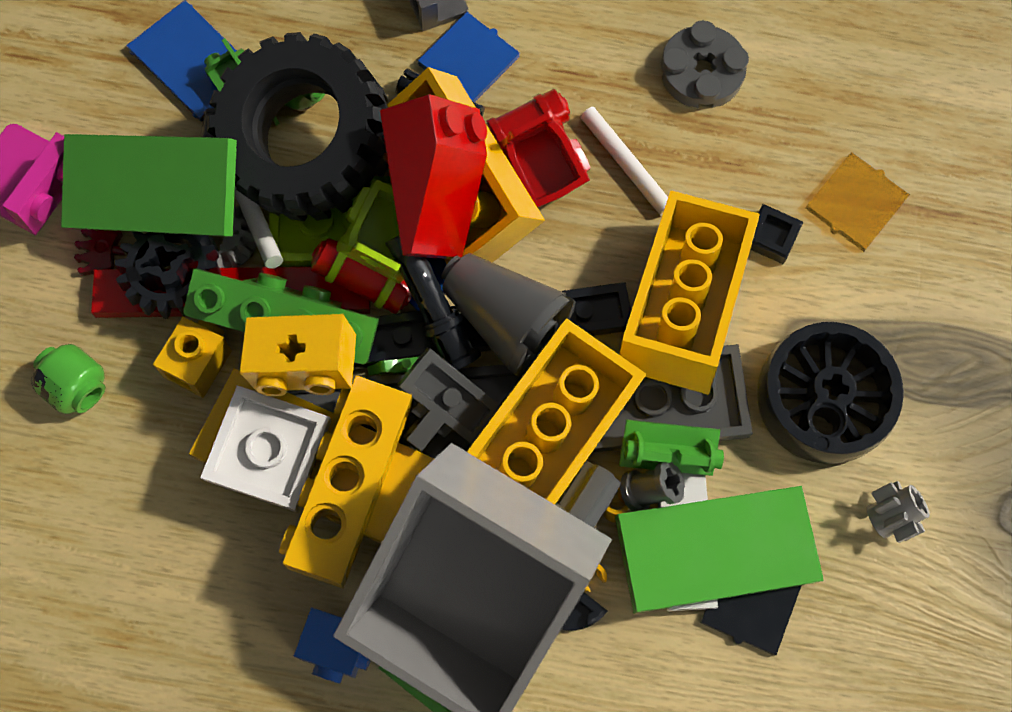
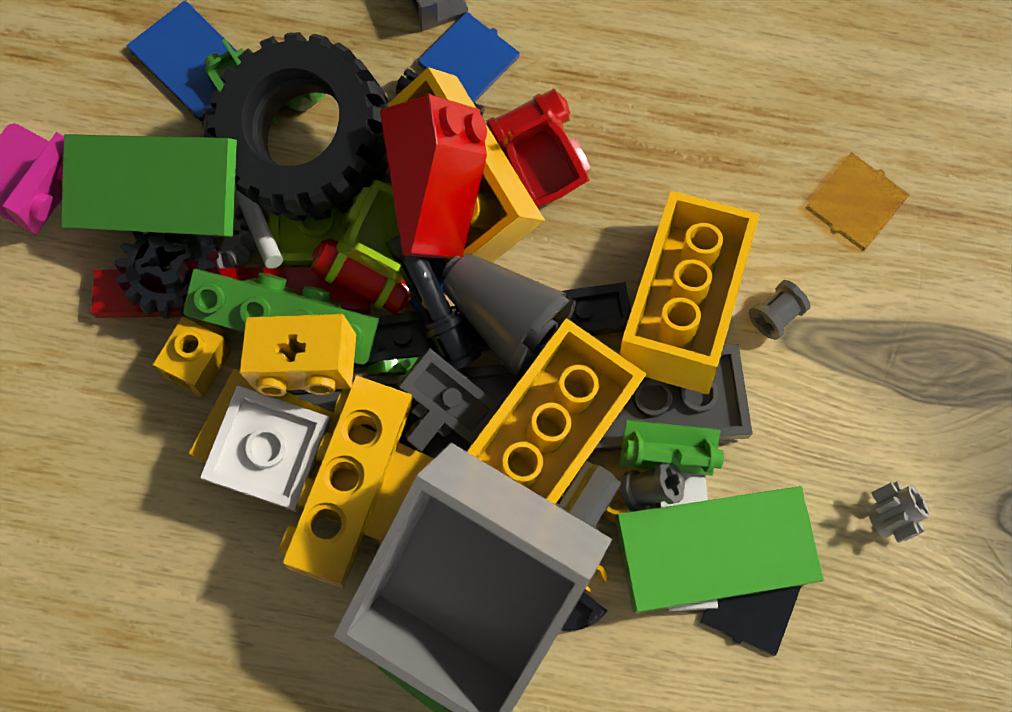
bright green head [31,344,106,414] -> none
dark red piece [74,229,126,276] -> none
blue brick [293,607,371,684] -> none
white bar [580,107,668,216] -> none
dark grey plate [661,20,749,108] -> none
black tile [750,204,803,264] -> none
black piece [757,322,904,464] -> none
none -> dark grey bush [749,280,811,340]

